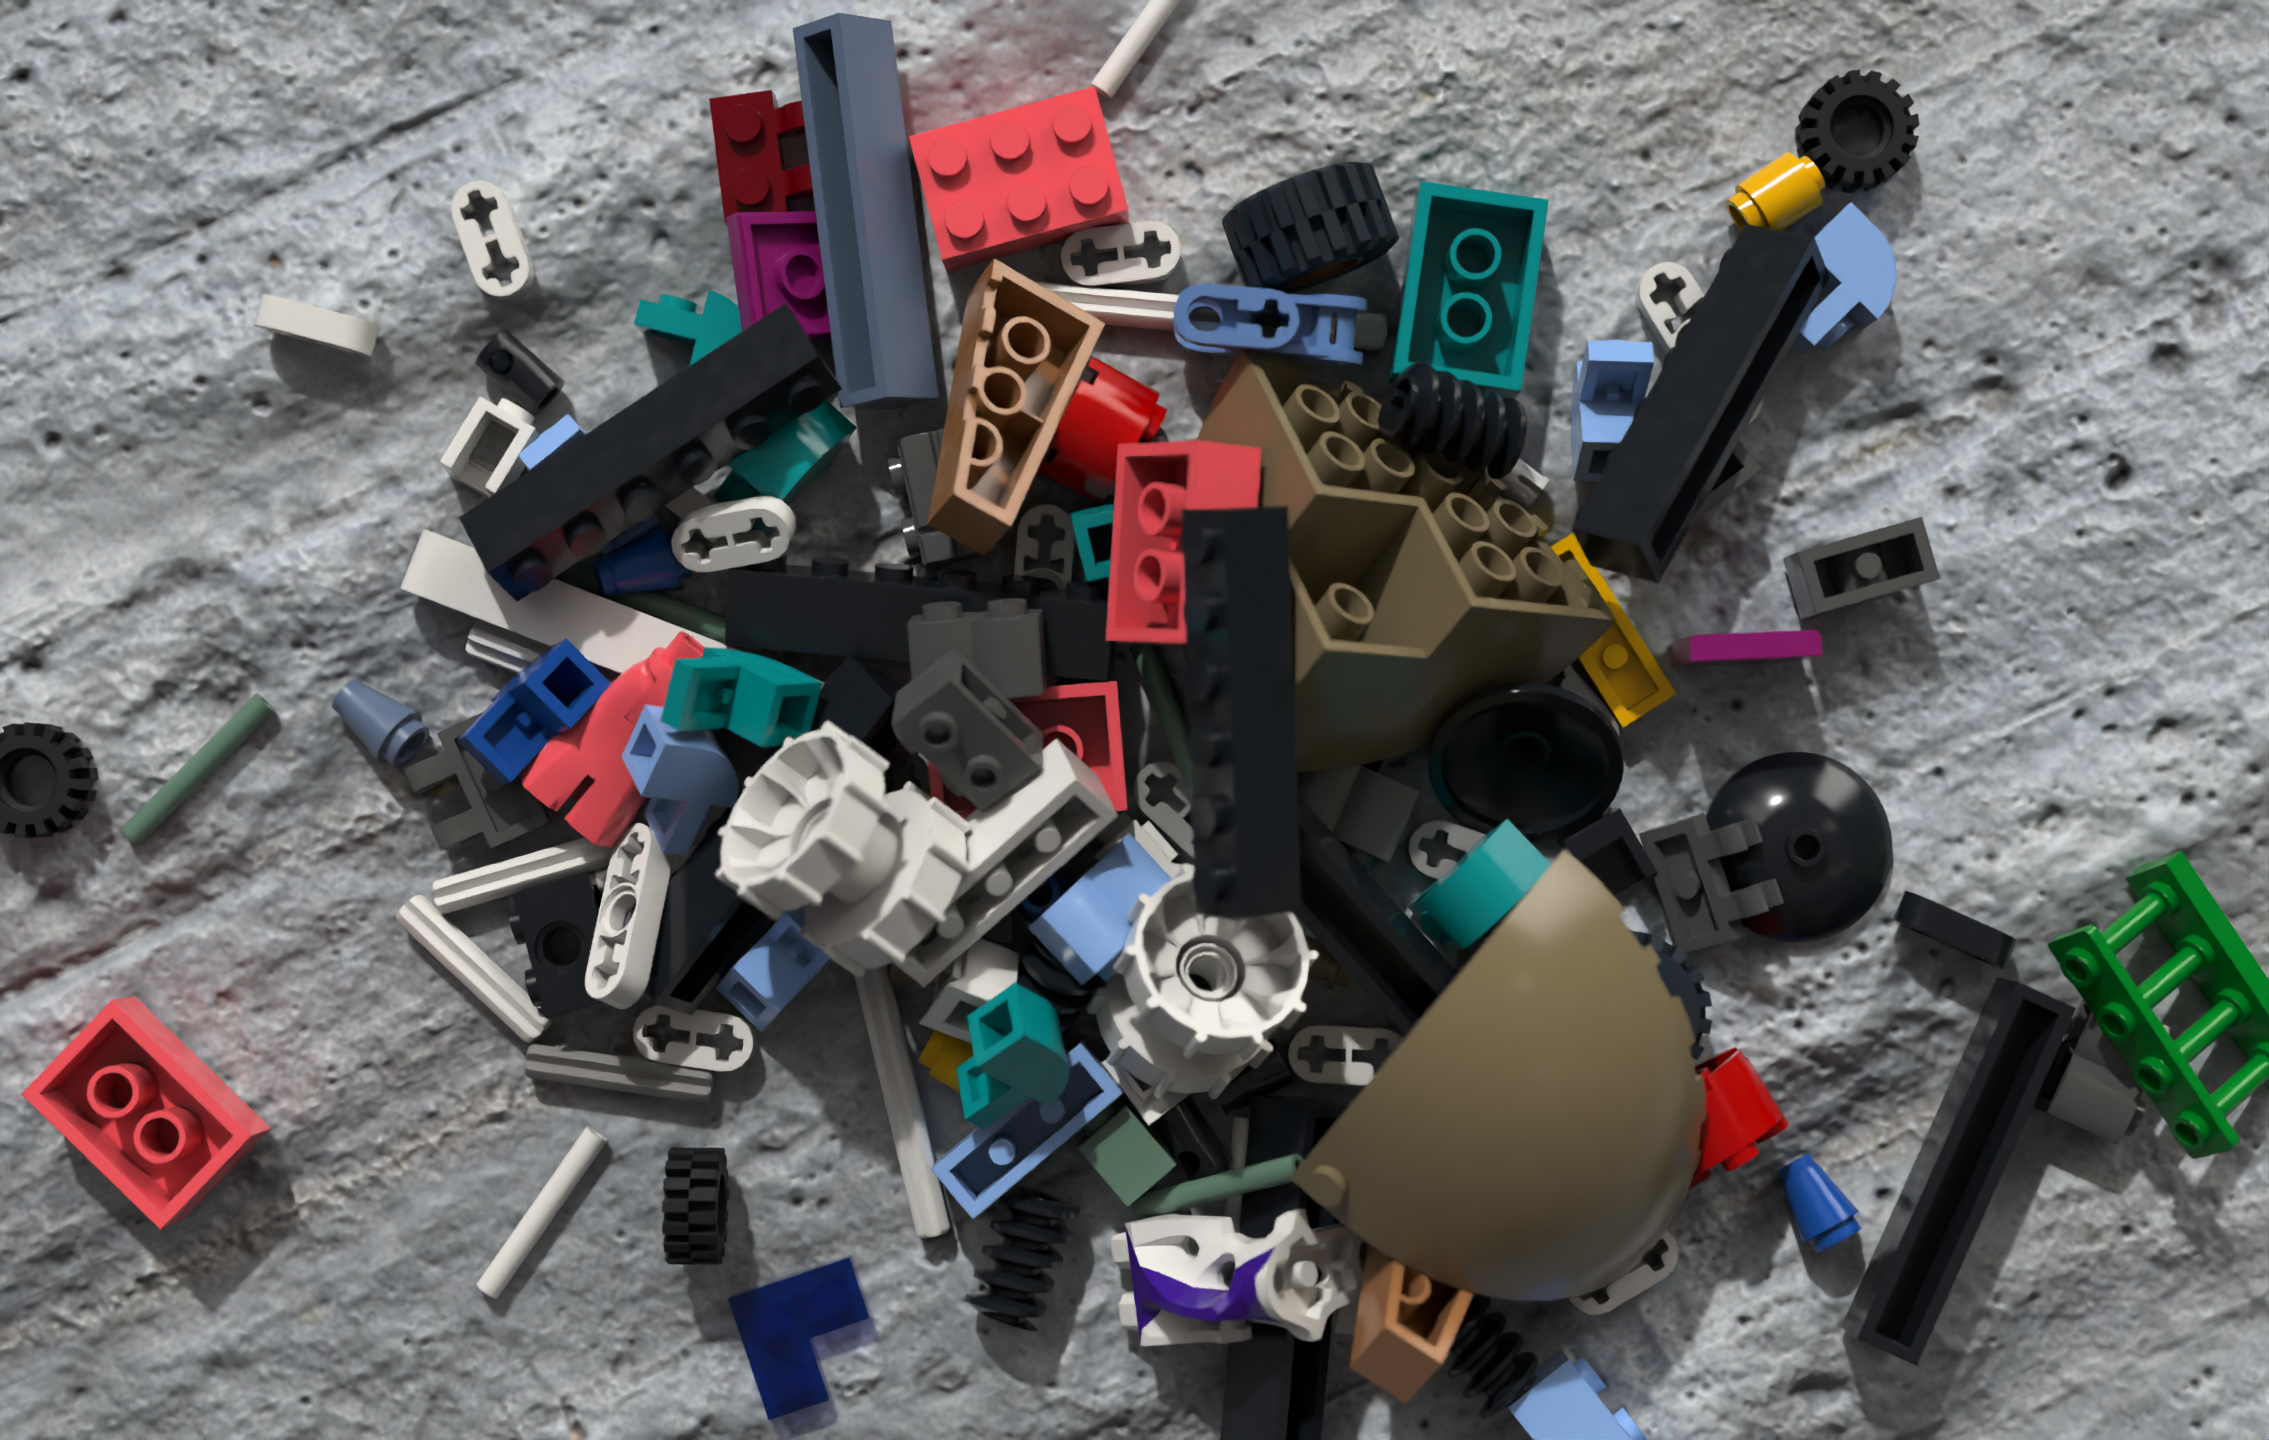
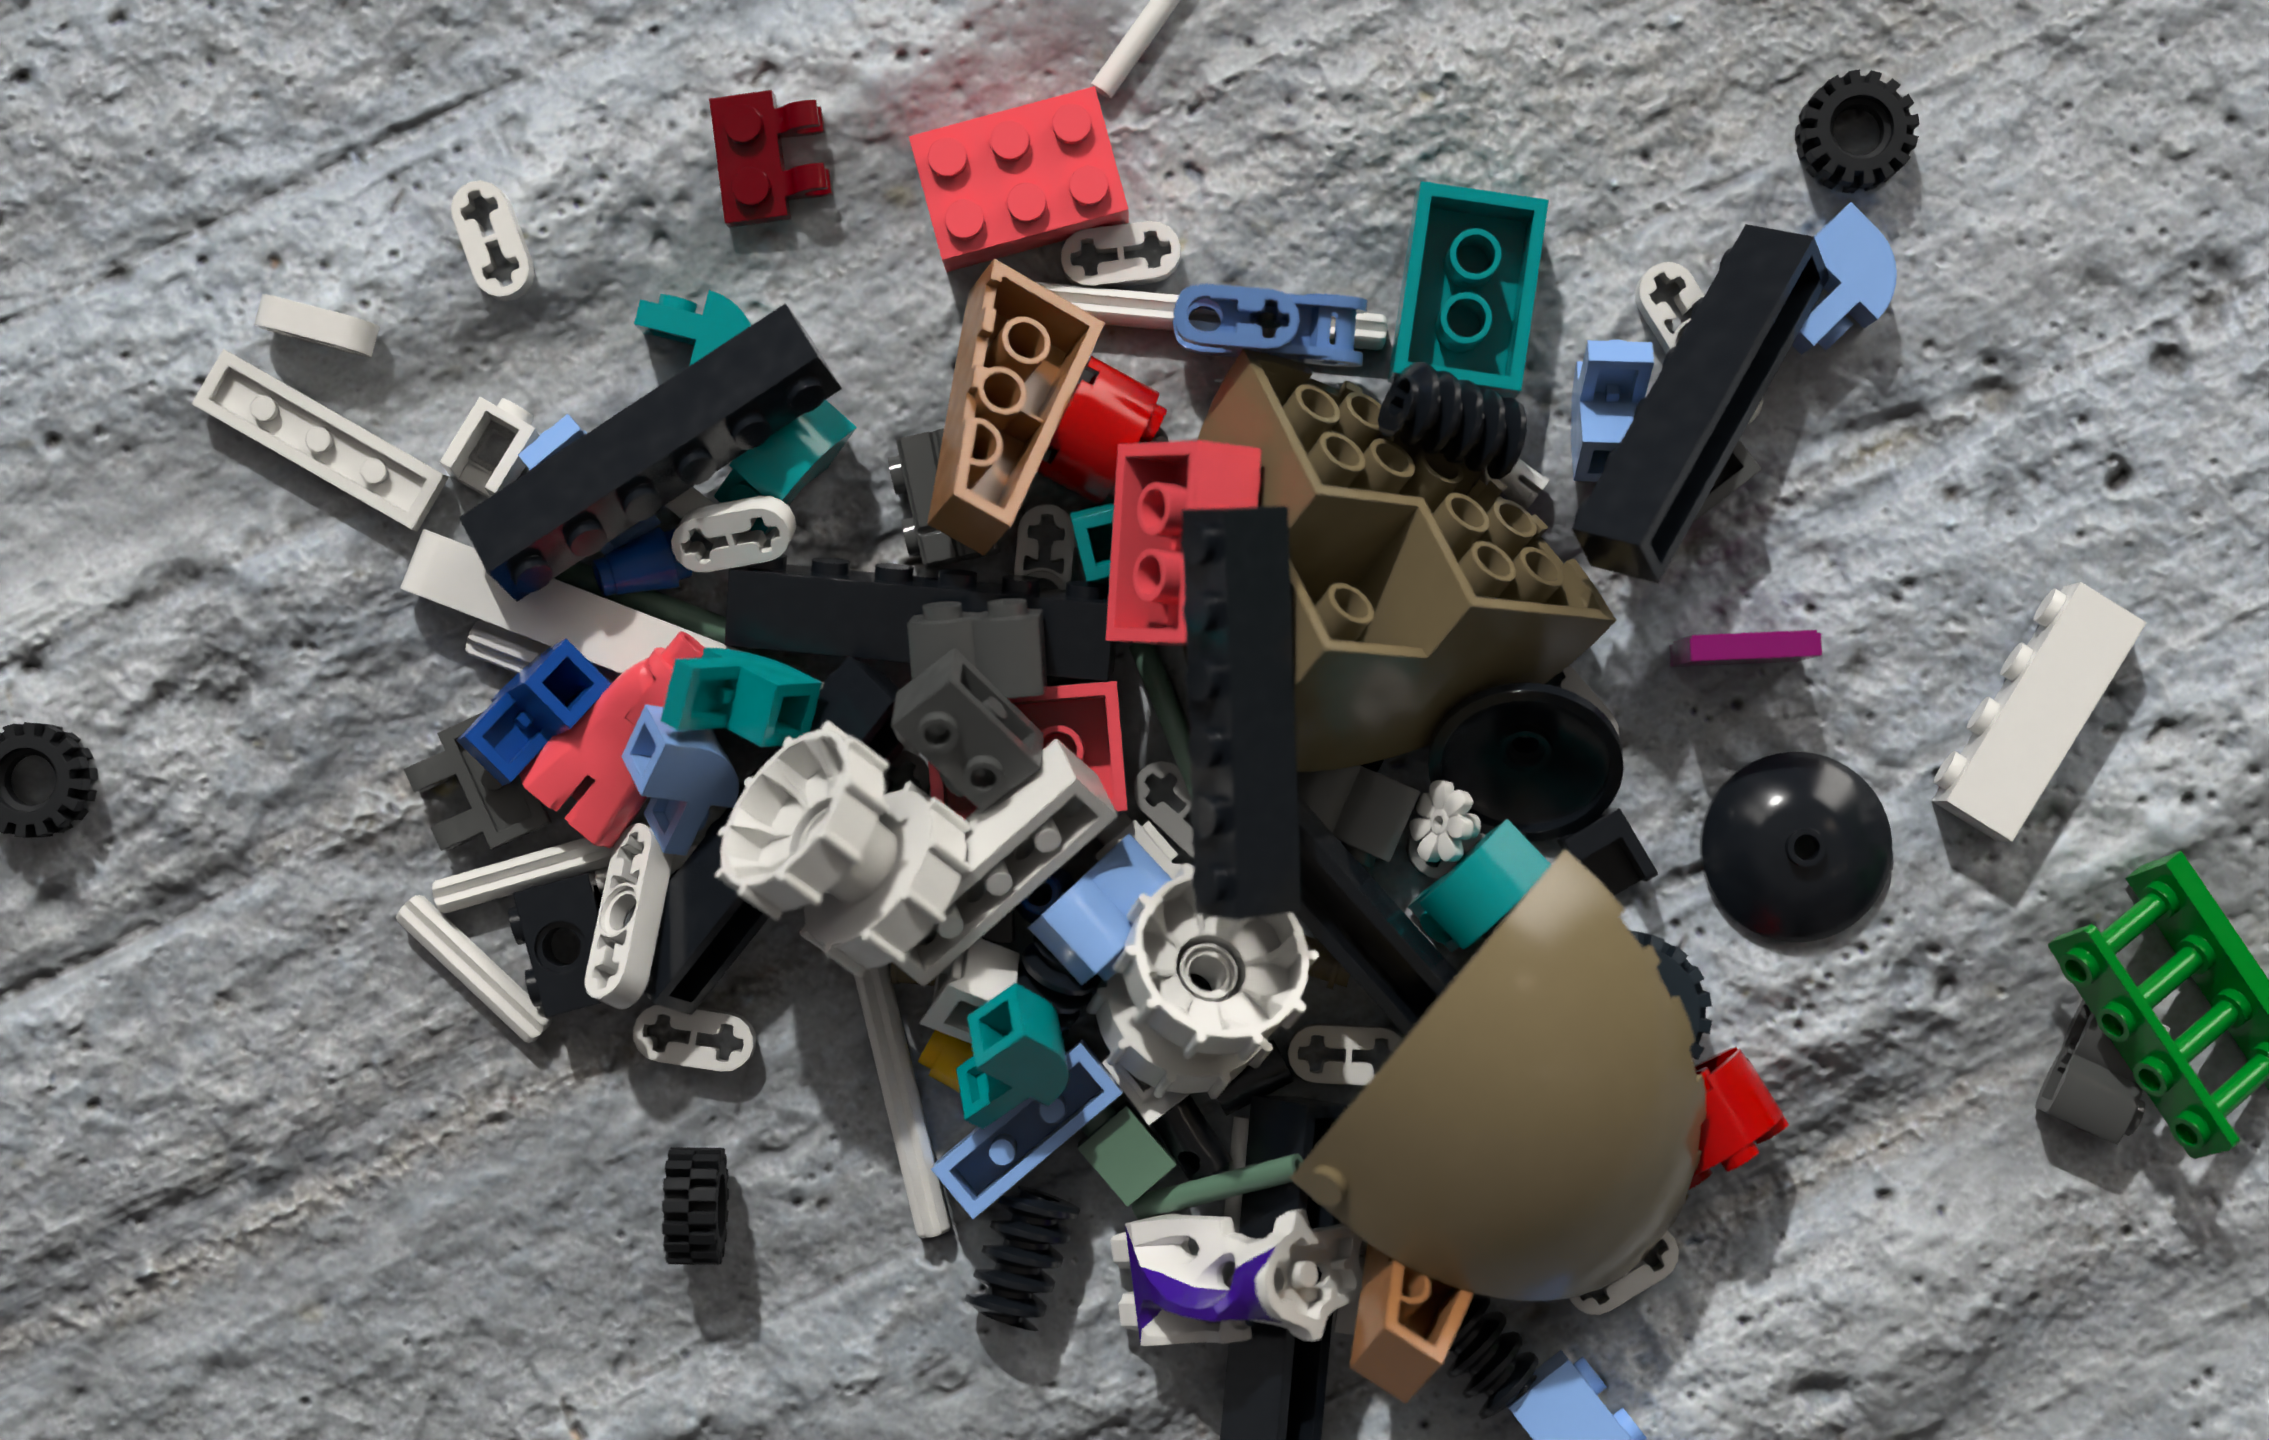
coral brick [21,996,272,1230] -> none
sand green piece [121,693,275,846] -> none
sand blue cone [332,679,429,768] -> none
black piece [475,330,565,416] -> none
white piece [476,1126,608,1299] -> none
light grey axle [525,1043,715,1103] -> none
light blue brick [715,905,831,1032] -> none
magenta tile [726,211,832,342] -> none
clear blue plate [728,1254,872,1420] -> none
sand blue brick [793,13,939,409] -> none
black wheel [1222,162,1399,294] -> none
yellow plate [1551,533,1677,729] -> none
dark grey plate [1639,813,1784,953] -> none
yellow brick [1725,152,1825,232] -> none
blue cone [1776,1153,1862,1253] -> none
dark grey brick [1783,517,1940,619] -> none
black brick [1841,978,2076,1366] -> none
black beam [1892,891,2017,970] -> none
none -> white plate [192,349,449,532]
none -> white plant [1409,780,1481,862]
none -> white brick [1932,582,2147,842]

